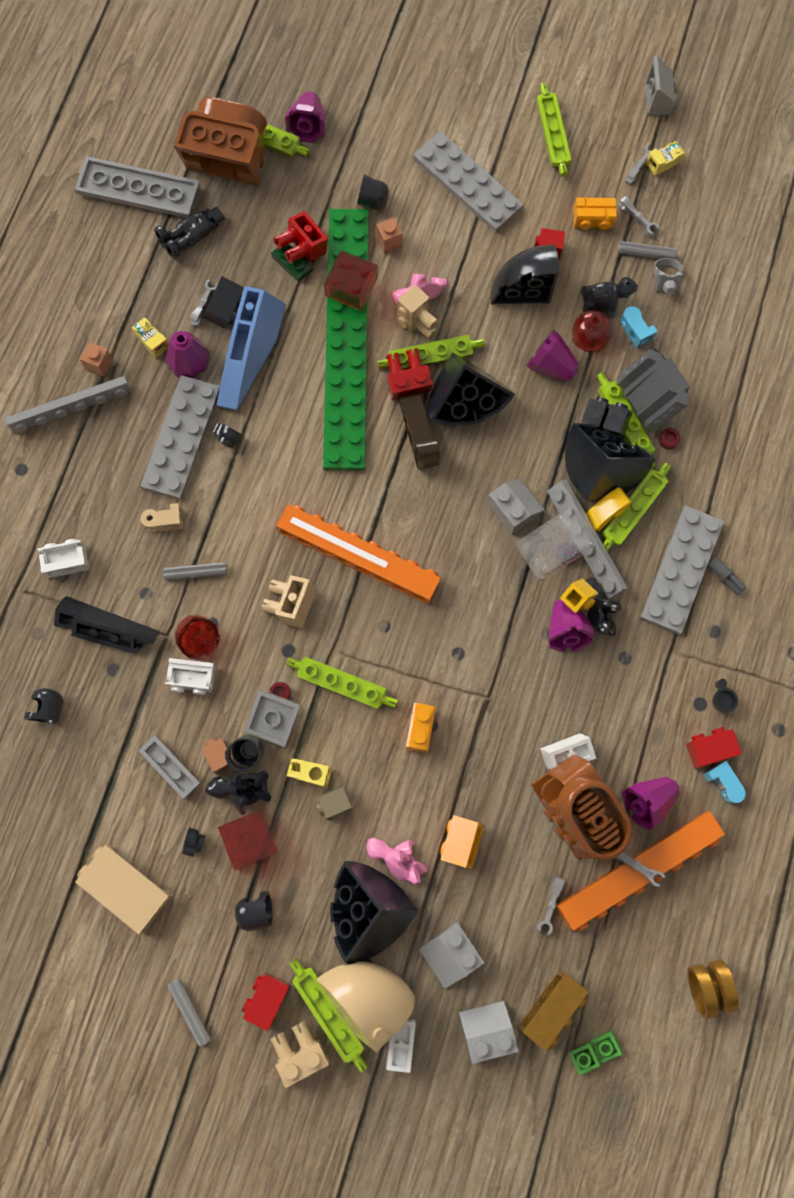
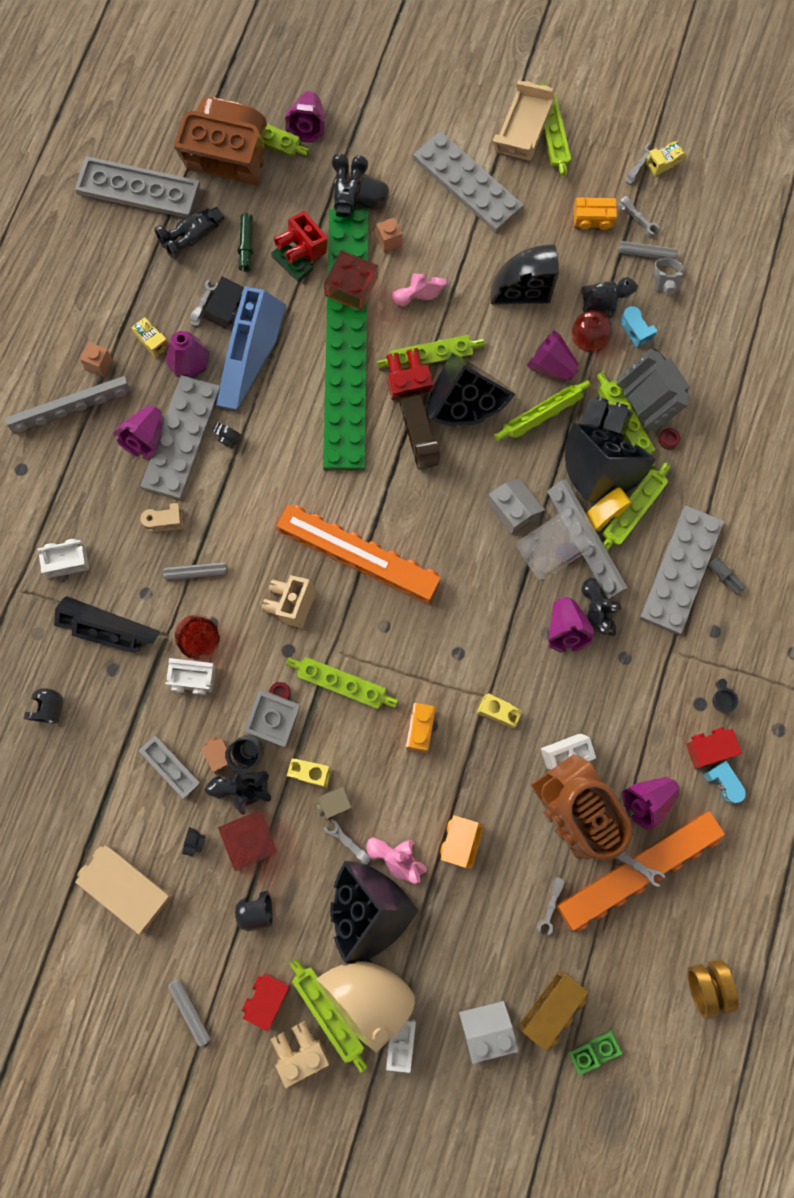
tan brick [397,285,438,340] -> none
light grey slope [419,922,484,989] -> none
red brick [534,228,565,260] -> none
yellow brick [560,579,598,613] -> none
light grey slope [645,56,677,115] -> none
none -> magenta cone [113,406,164,459]
none -> dark green pin [237,213,254,272]
none -> light grey piece [324,819,371,865]
none -> black piece [332,154,368,218]
none -> light yellow leg [476,693,522,728]
none -> tan panel [493,81,555,161]
none -> lime plate [494,380,591,442]

